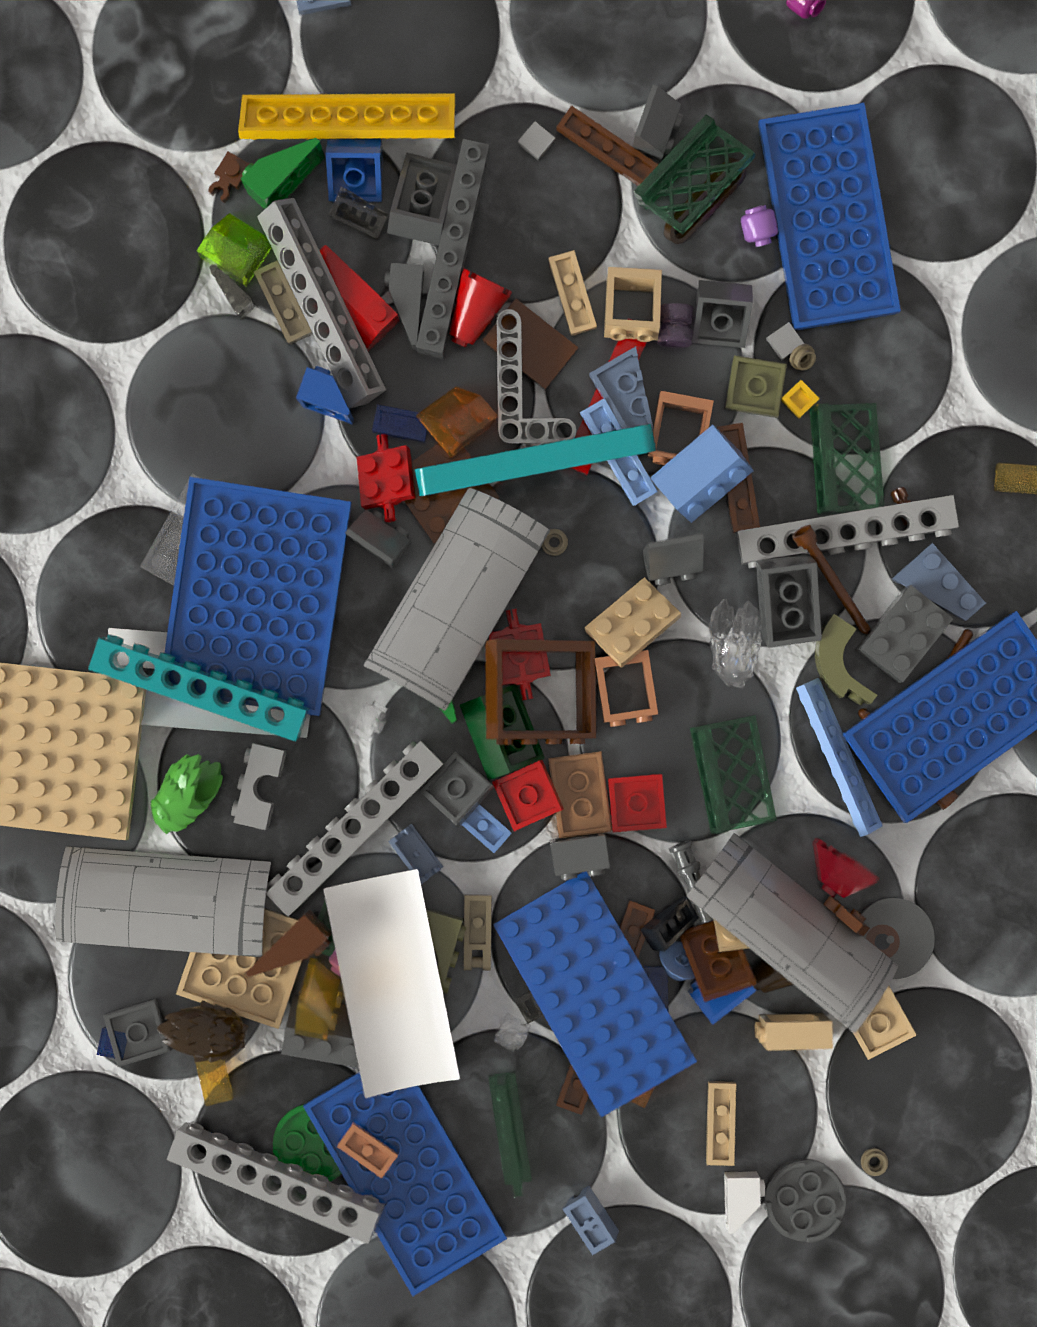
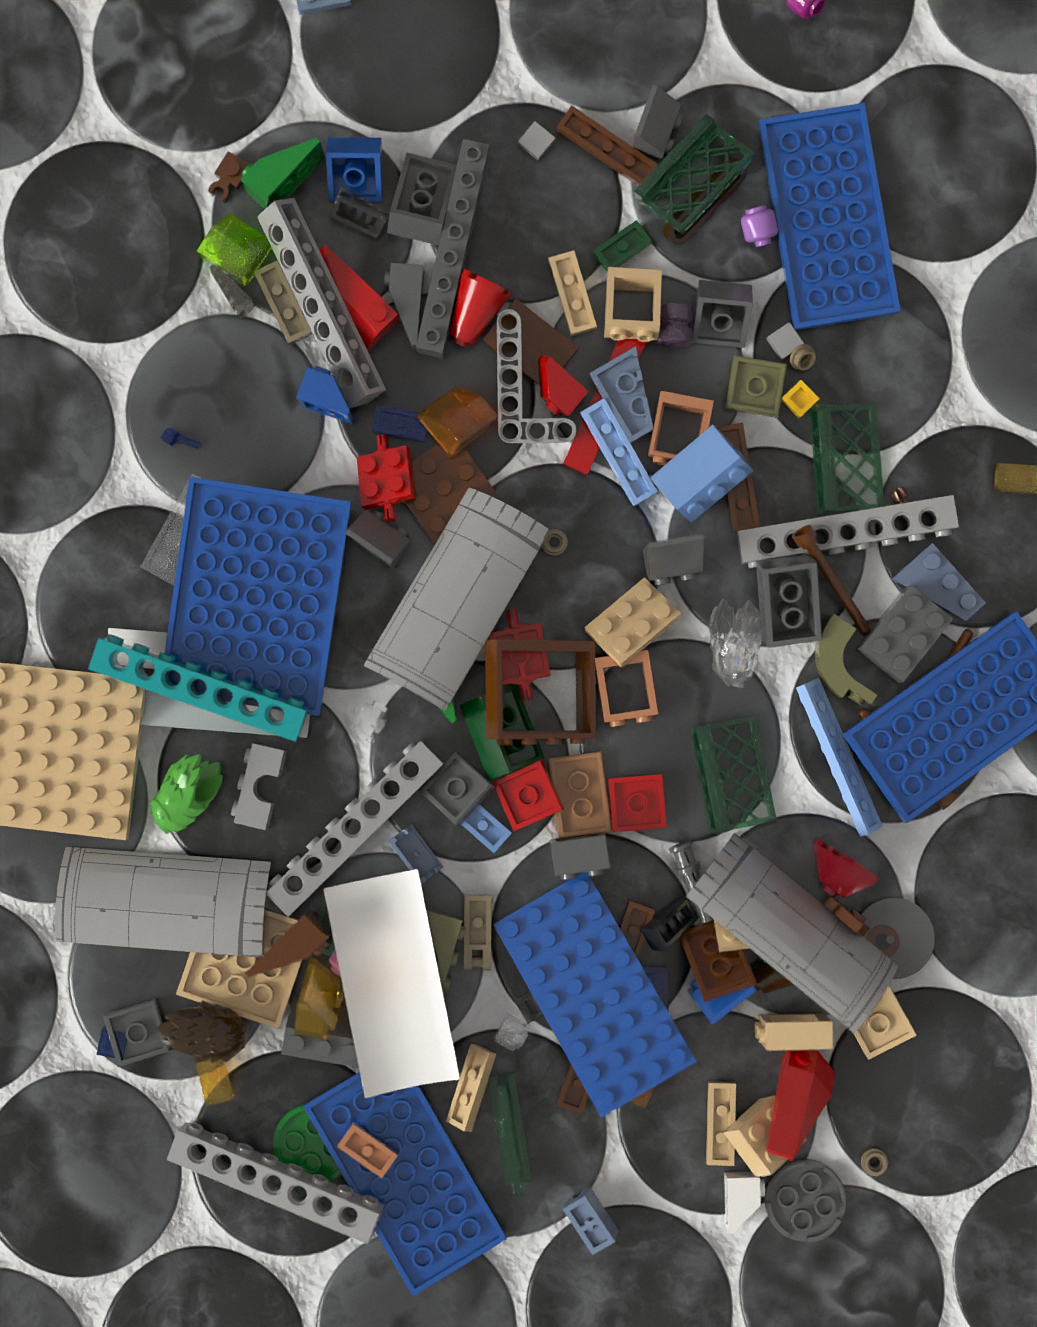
yellow plate [238,94,455,140] -> none
teal beam [414,424,656,496] -> none
medium blue piece [659,941,695,981] -> none
none -> clear blue hand [161,428,200,449]
none -> tan plate [446,1044,496,1132]
none -> red slope [538,355,588,416]
none -> dark green plate [593,220,652,272]
none -> tan brick [723,1095,807,1177]
none -> red wedge [766,1049,835,1161]

